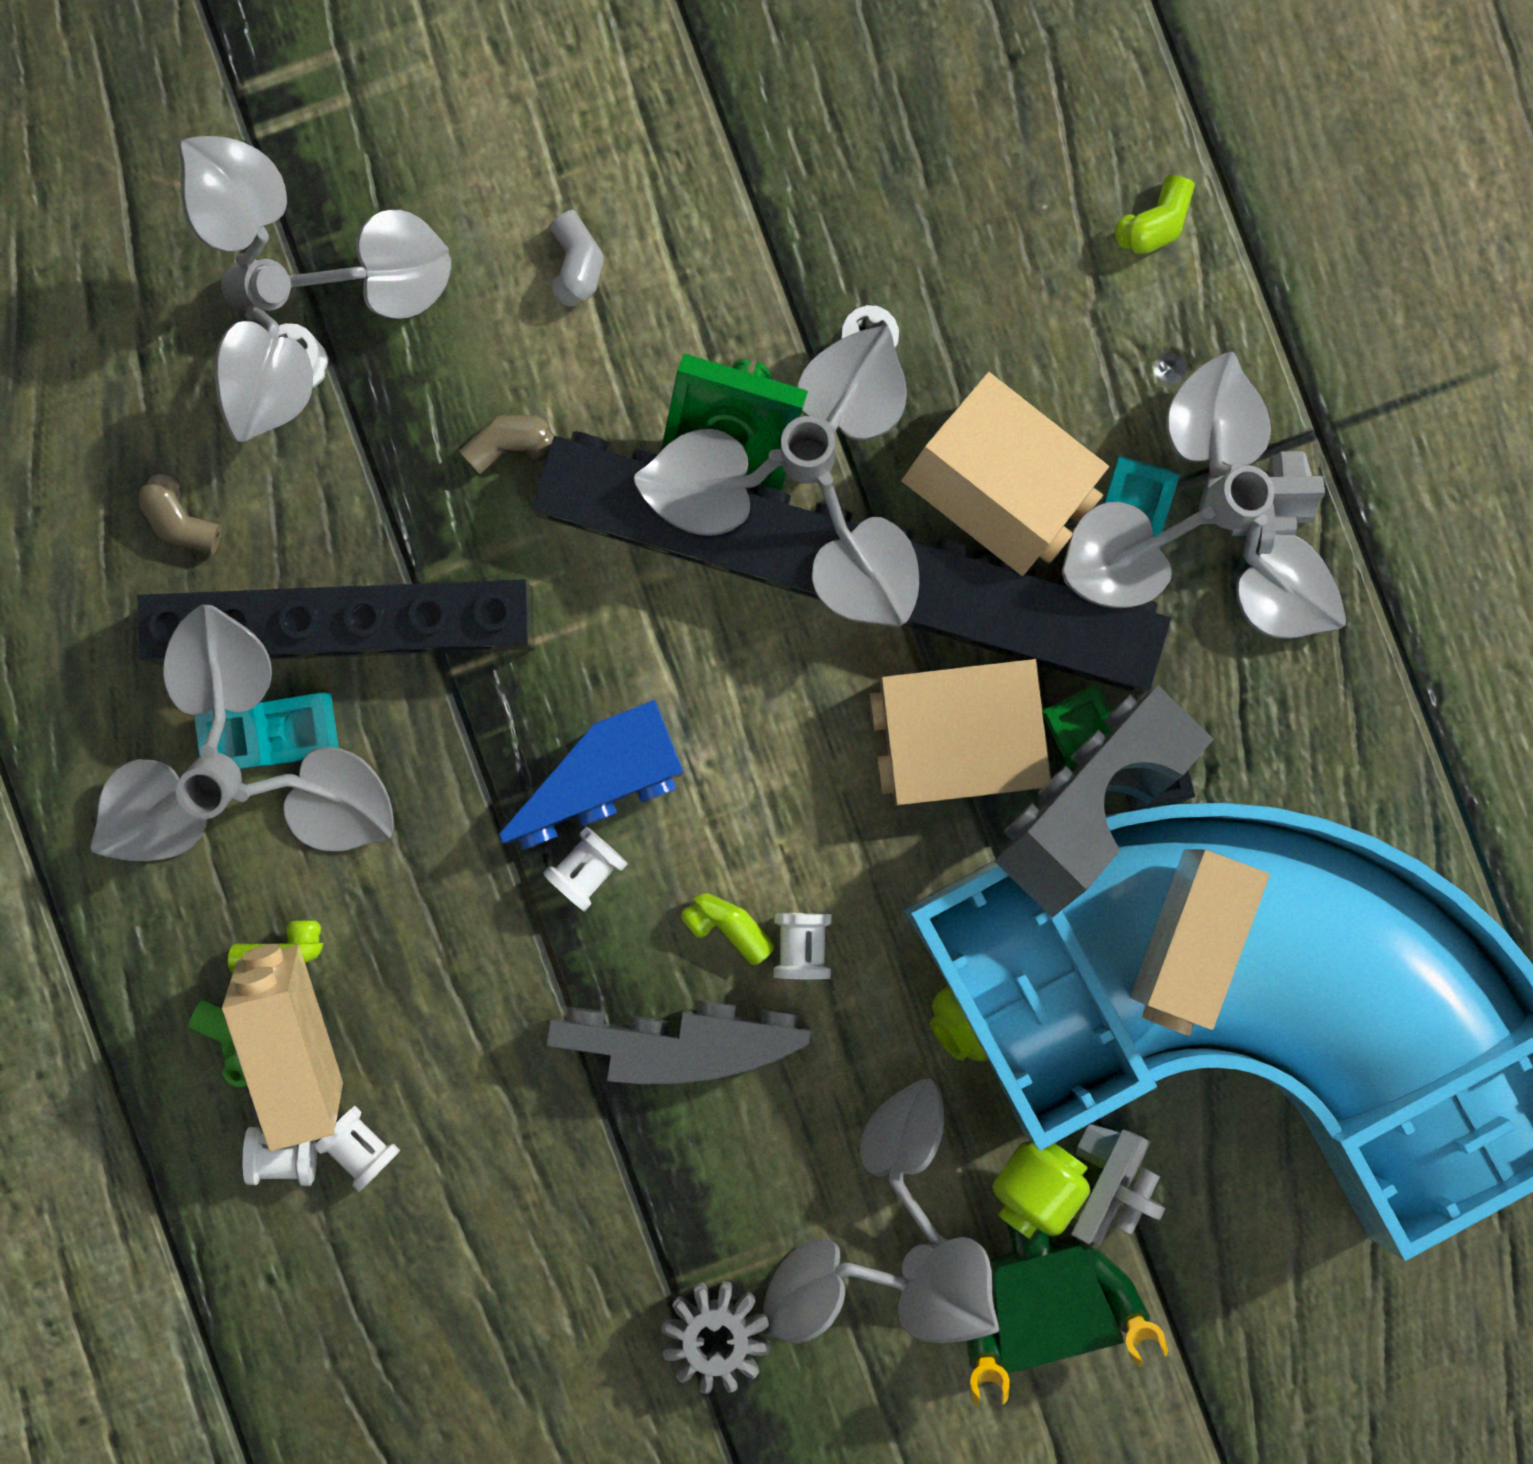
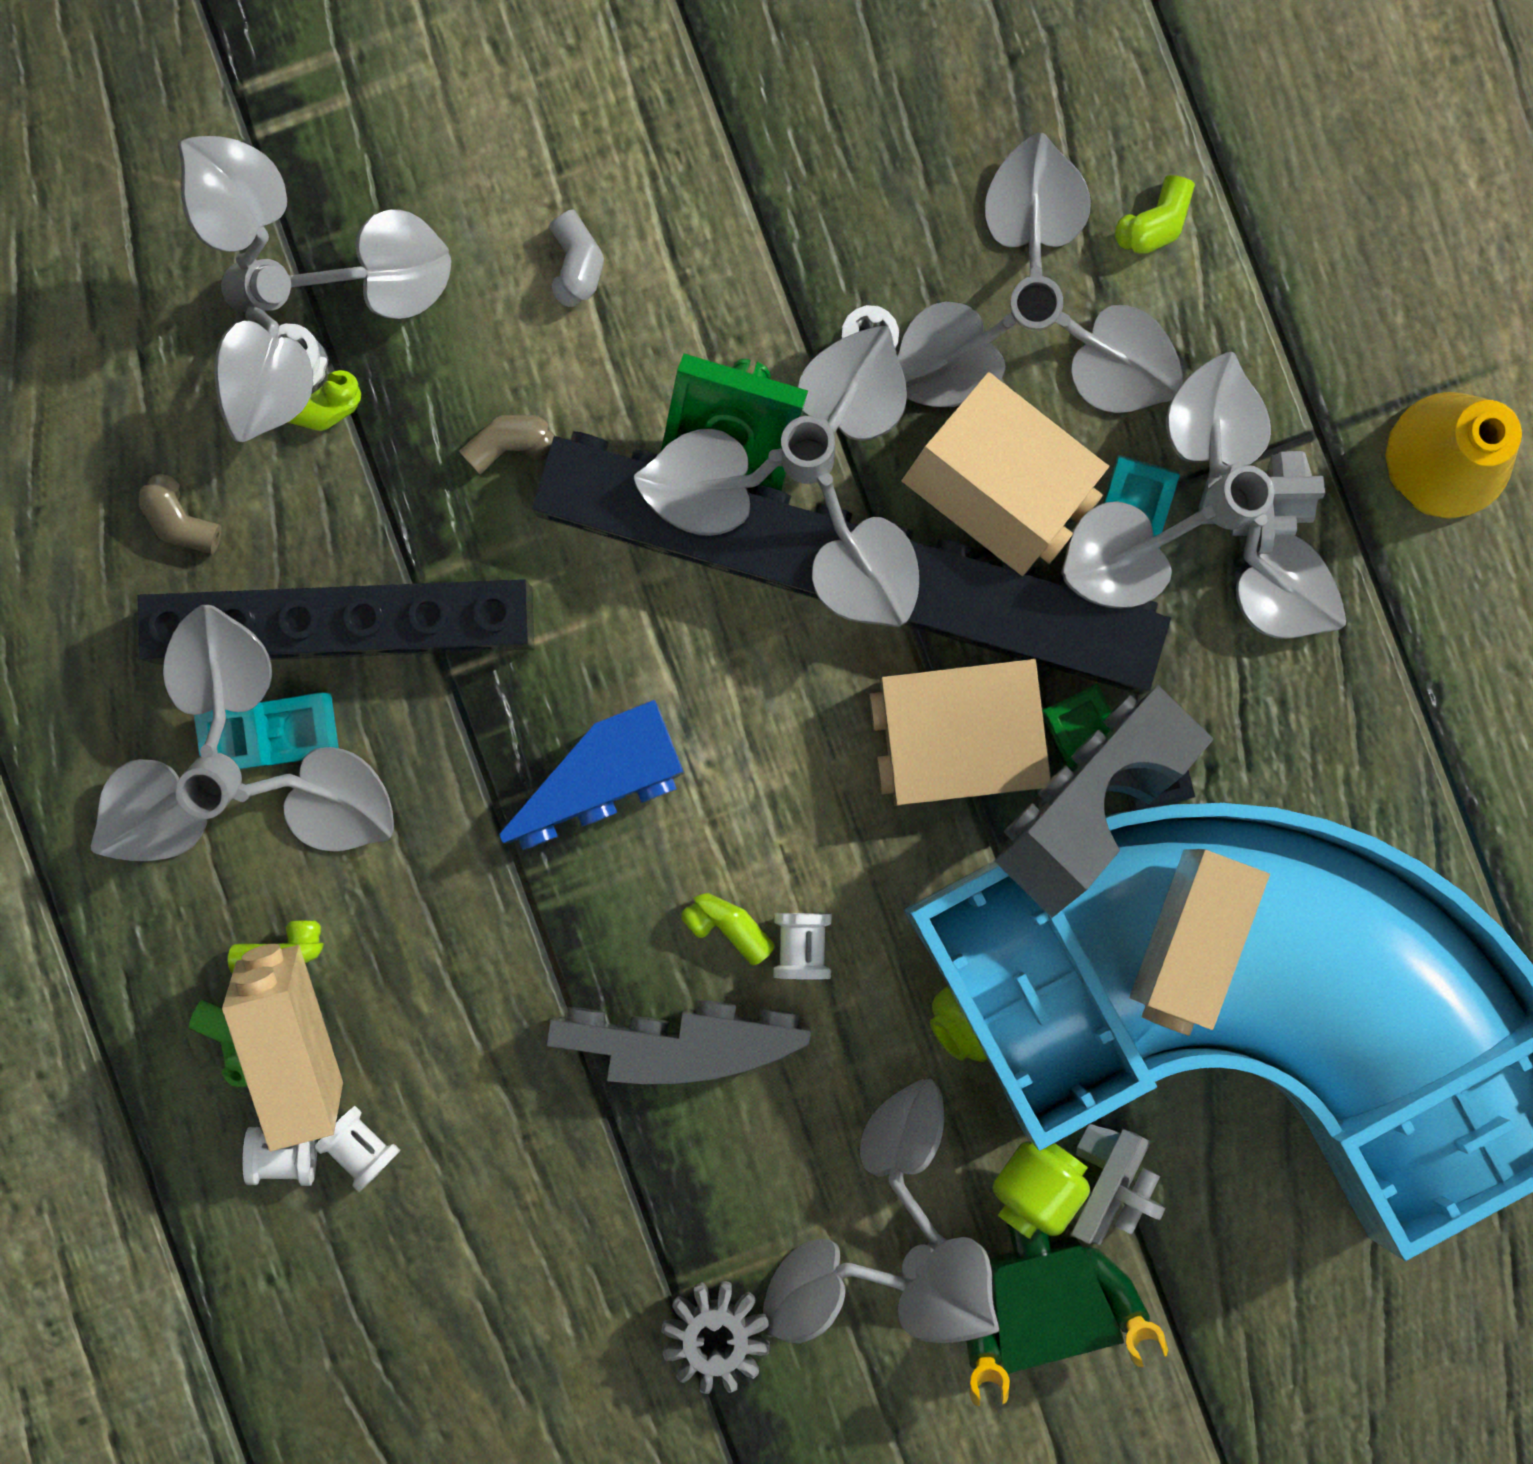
white bush [543,826,628,911] -> none
none -> lime arm [287,370,361,431]
none -> light grey plant [898,133,1183,413]
none -> yellow cone [1385,392,1522,519]

